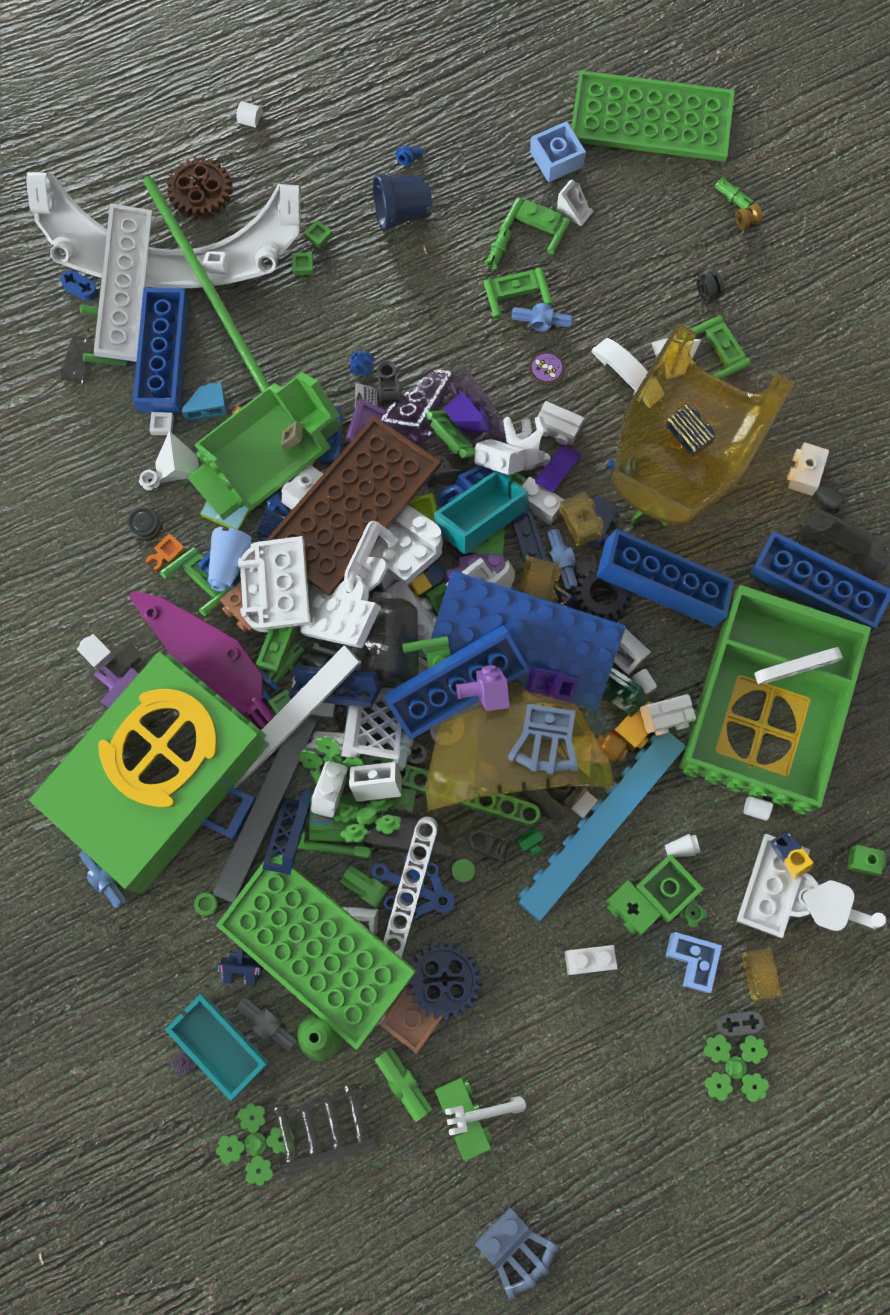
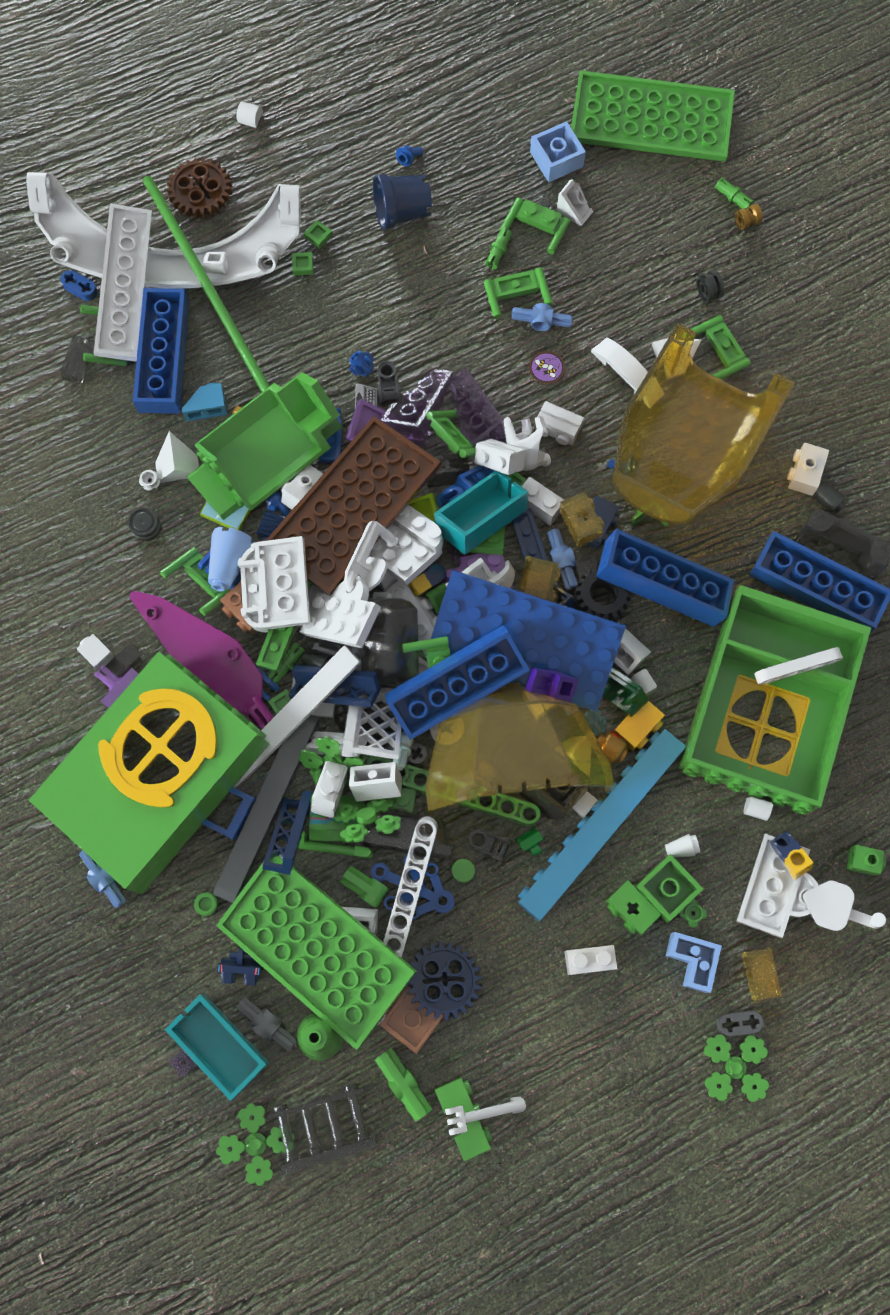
orange plate [146,533,186,572] -> none
white plate [150,412,174,435] -> none
dark tan plate [281,421,303,451] -> none
dark purple slope [443,392,492,432] -> none
medium lavender brick [456,665,510,711] -> none
sand blue plate [475,1207,561,1301] -> none
sand blue plate [508,704,578,775] -> none
dark purple tile [535,444,582,493] -> none
white brick [640,694,696,736] -> none
brick [666,405,715,458] -> none

